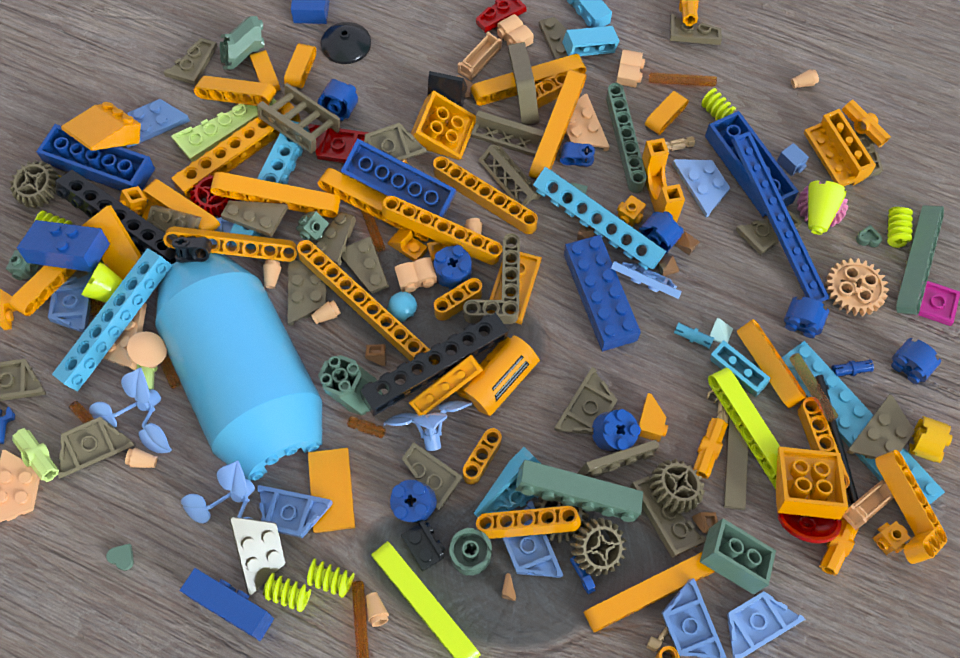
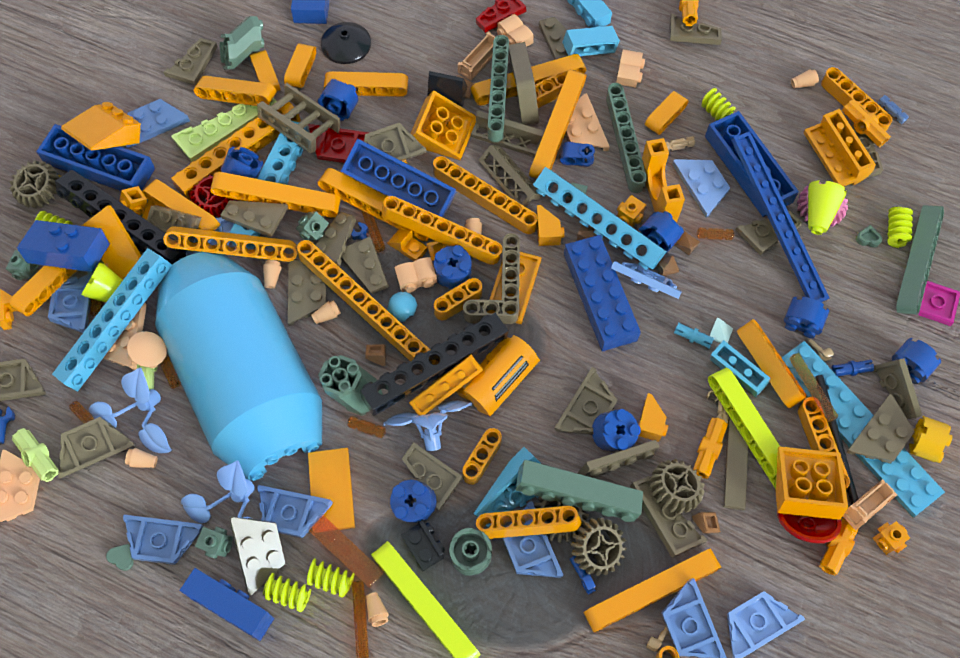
black piece [172,237,212,263] -> none
medium nougat slope [501,573,516,601] -> none
clear orange axle [649,72,717,87] -> none
sand green brick [700,518,776,594] -> none
medium blue brick [777,143,809,176] -> none
light nougat gear [825,258,889,316] -> none
light orange beam [875,450,947,564] -> none
none -> medium blue wing [123,515,204,565]
none -> sand green brick [195,526,234,559]
none -> blue brick [221,147,263,179]
none -> clear orange tile [309,515,384,588]
none -> light orange beam [323,71,408,97]
none -> blue bar [351,222,377,249]
none -> sand green beam [488,35,509,142]
none -> light orange slope [536,205,564,246]
none -> clear orange axle [697,227,734,240]
none -> tan hand [808,339,834,361]
none -> light orange beam [821,67,892,131]
none -> dark tan wing [873,358,922,419]
none -> medium blue axle [878,95,909,124]

